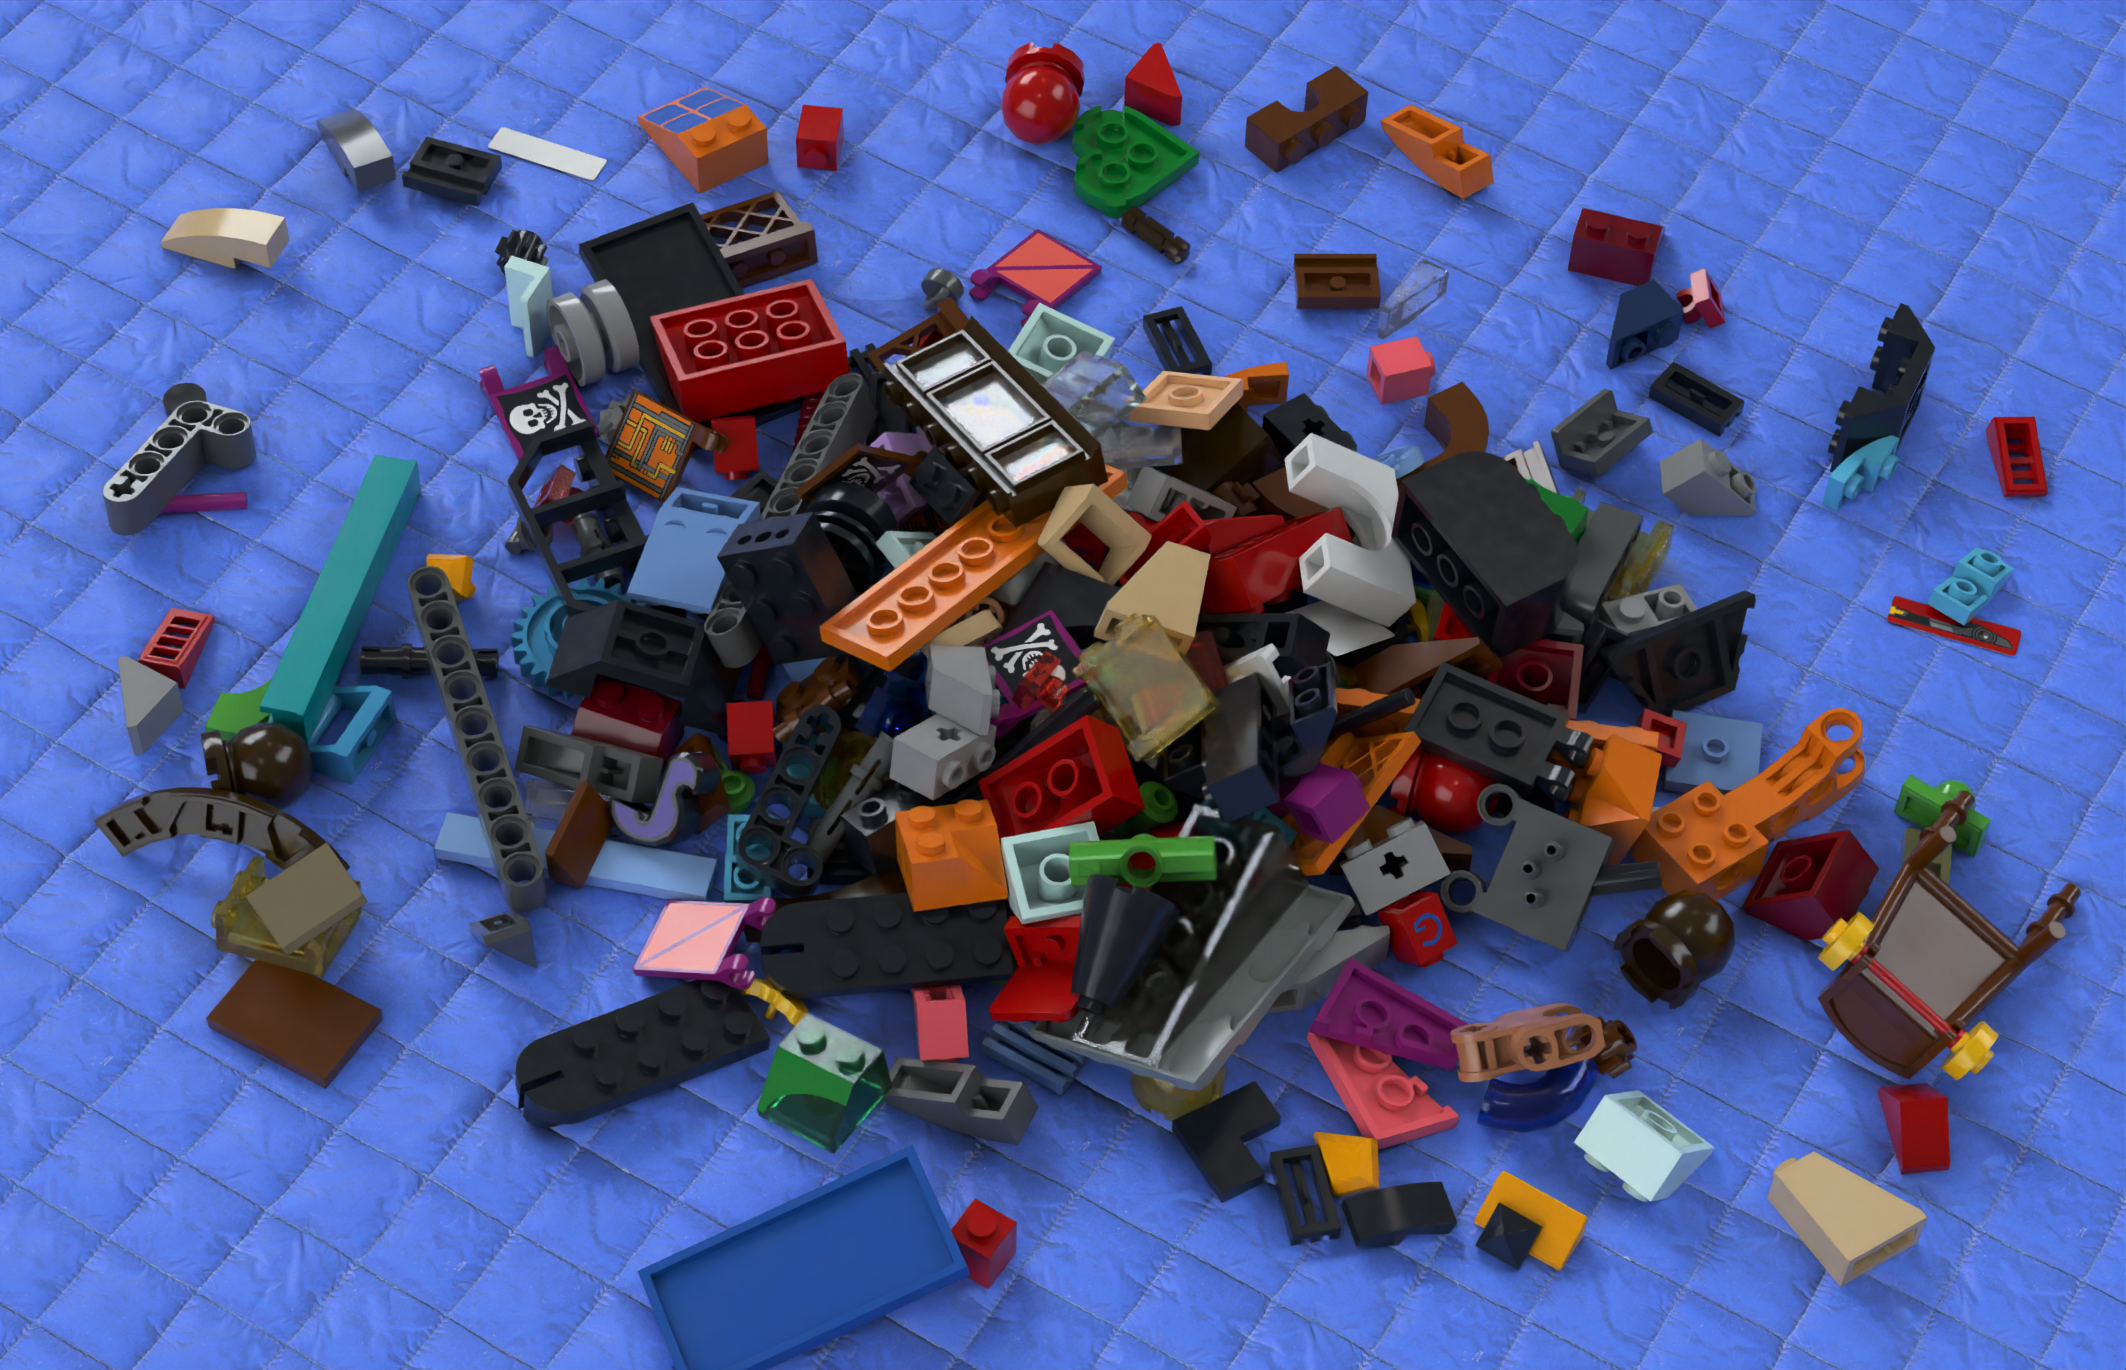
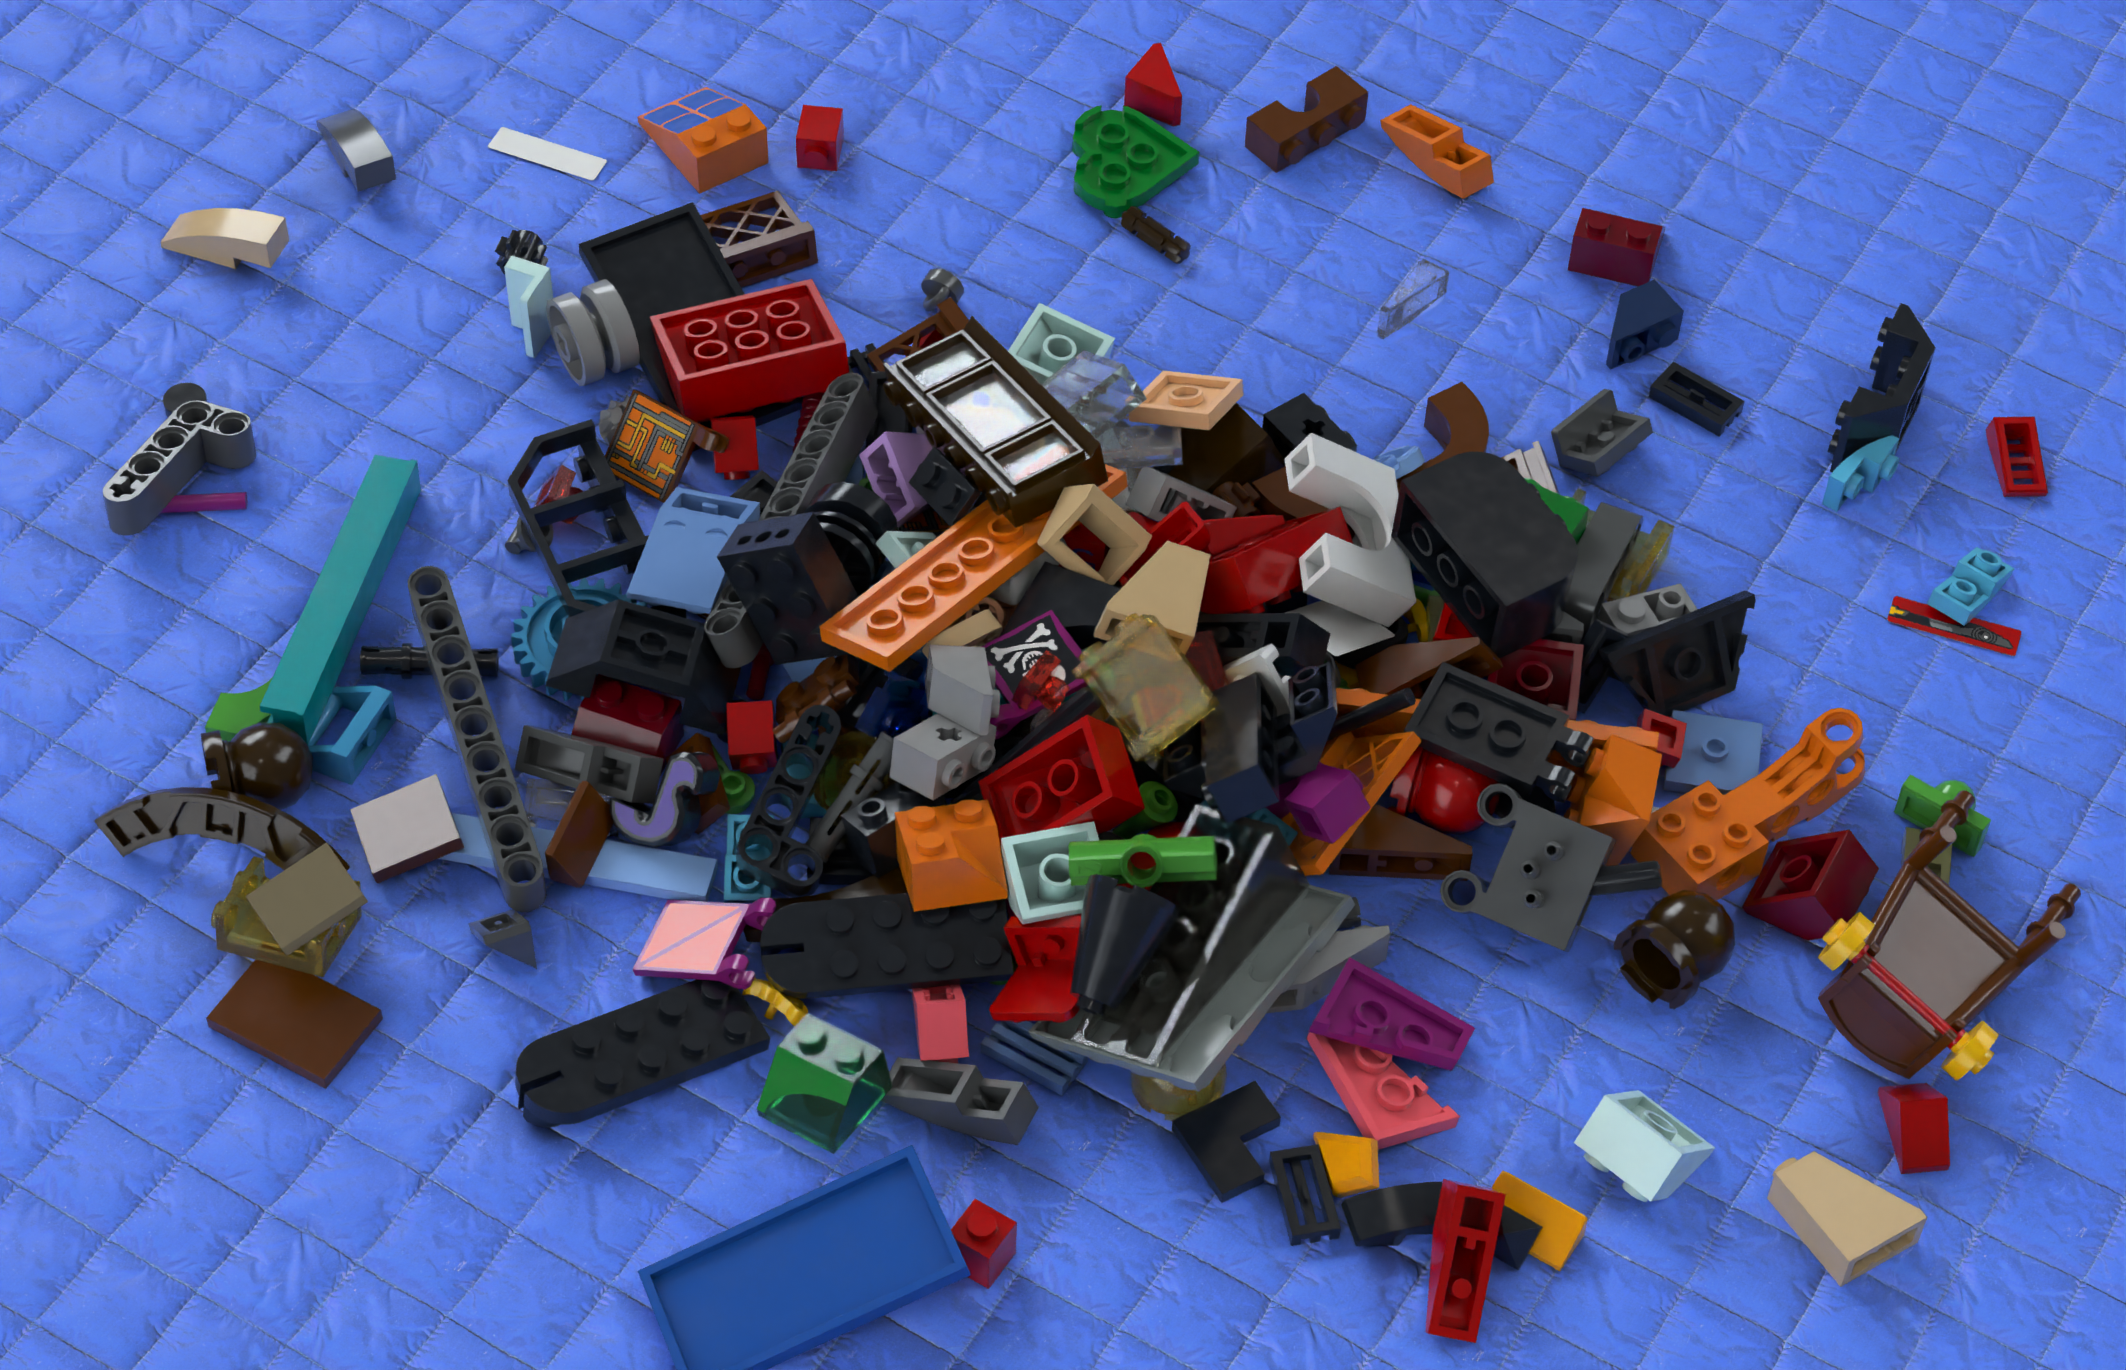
light grey slope [117,656,184,755] -> none
slope [138,608,215,689] -> none
black plate [402,136,502,207] -> none
light orange piece [426,554,476,603] -> none
flag [479,345,600,462] -> none
dark grey pin [570,512,626,589] -> none
flag [795,443,928,501] -> none
flag [969,229,1102,327] -> none
red tile [1001,42,1085,145] -> none
black tile [1143,306,1212,376] -> none
orange slope [1225,362,1289,413] -> none
reddish brown plate [1293,254,1381,309] -> none
light grey brick [1338,817,1451,916] -> none
coral brick [1367,336,1435,405] -> none
red brick [1377,890,1458,967] -> none
nougat piece [1450,1003,1605,1082] -> none
clear blue cylinder [1477,1059,1599,1133] -> none
reddish brown gear [1577,1016,1637,1079] -> none
light grey slope [1660,438,1757,516] -> none
tile [1676,268,1725,329] -> none
none -> tile [350,774,464,883]
none -> red slope [1425,1179,1506,1343]

